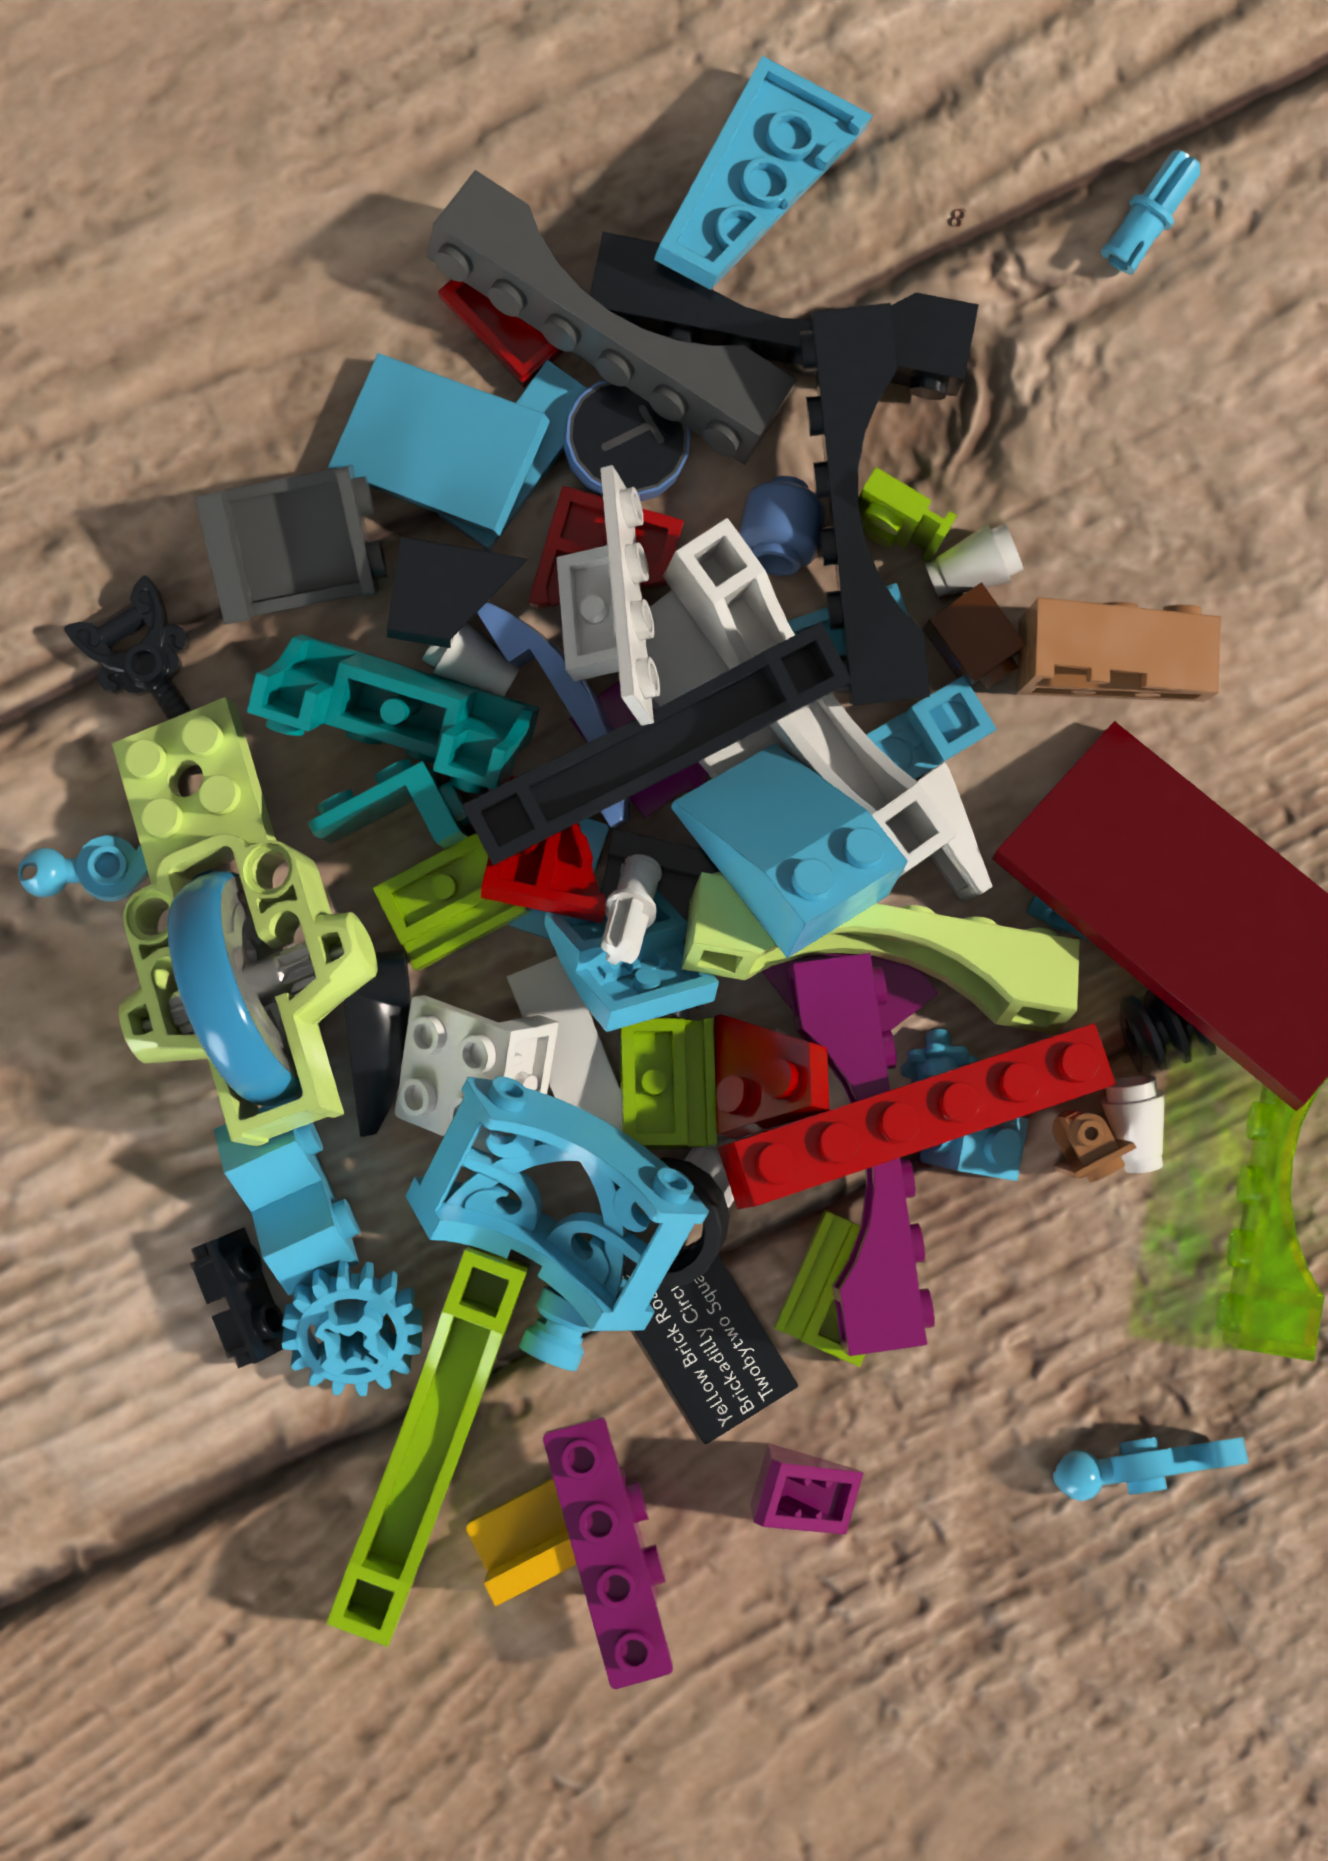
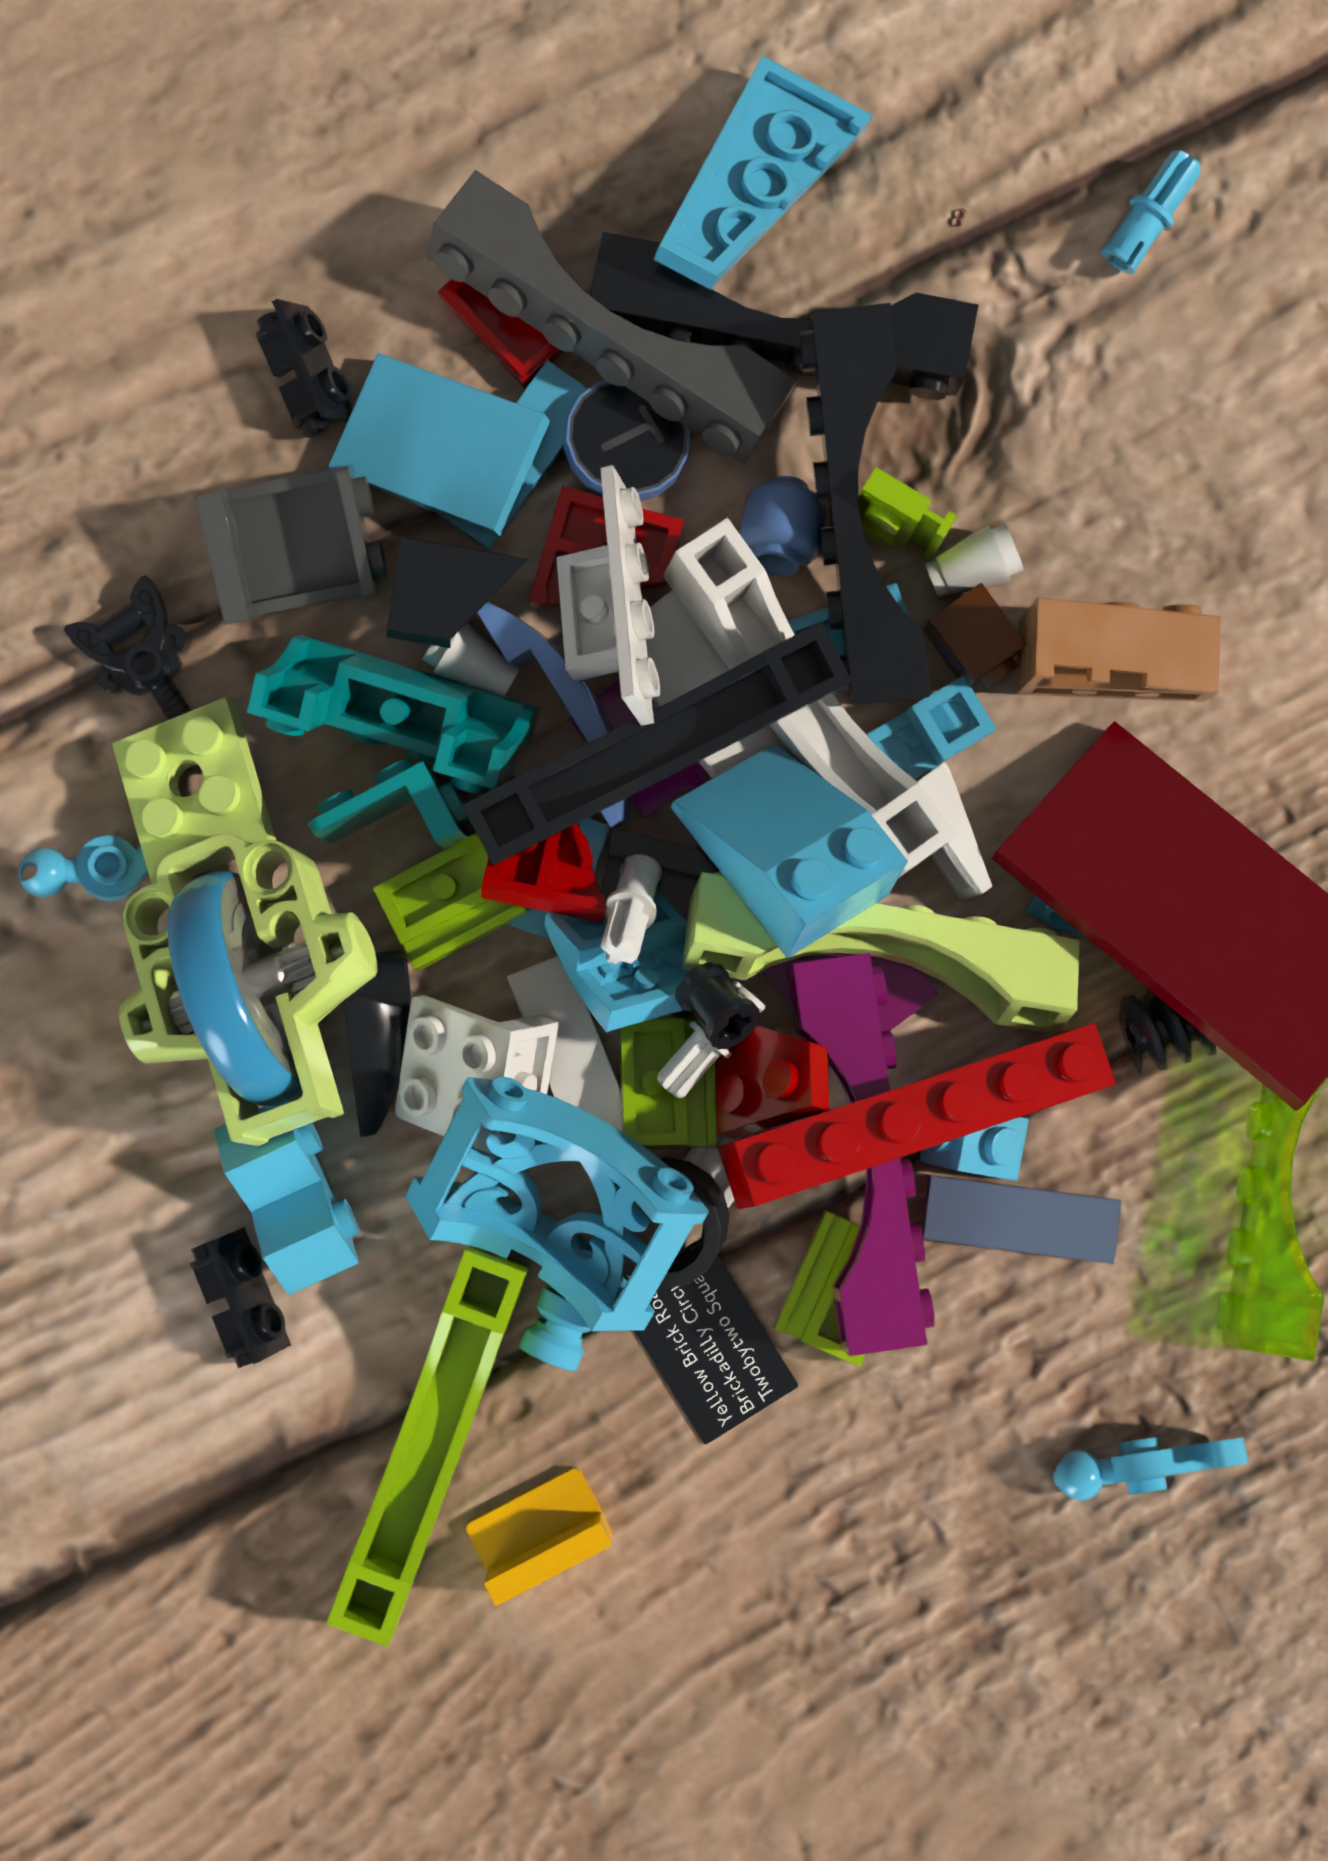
medium azure gear [282,1261,423,1396] -> none
magenta bracket [543,1416,673,1689] -> none
magenta slope [750,1443,864,1534] -> none
medium azure plant [900,1029,979,1083] -> none
medium nougat hinge [1052,1110,1136,1182] -> none
white cone [1101,1075,1165,1173] -> none
none -> black hinge [256,299,353,438]
none -> white axle [657,980,766,1099]
none -> black bush [675,962,760,1049]
none -> sand blue tile [922,1174,1122,1264]

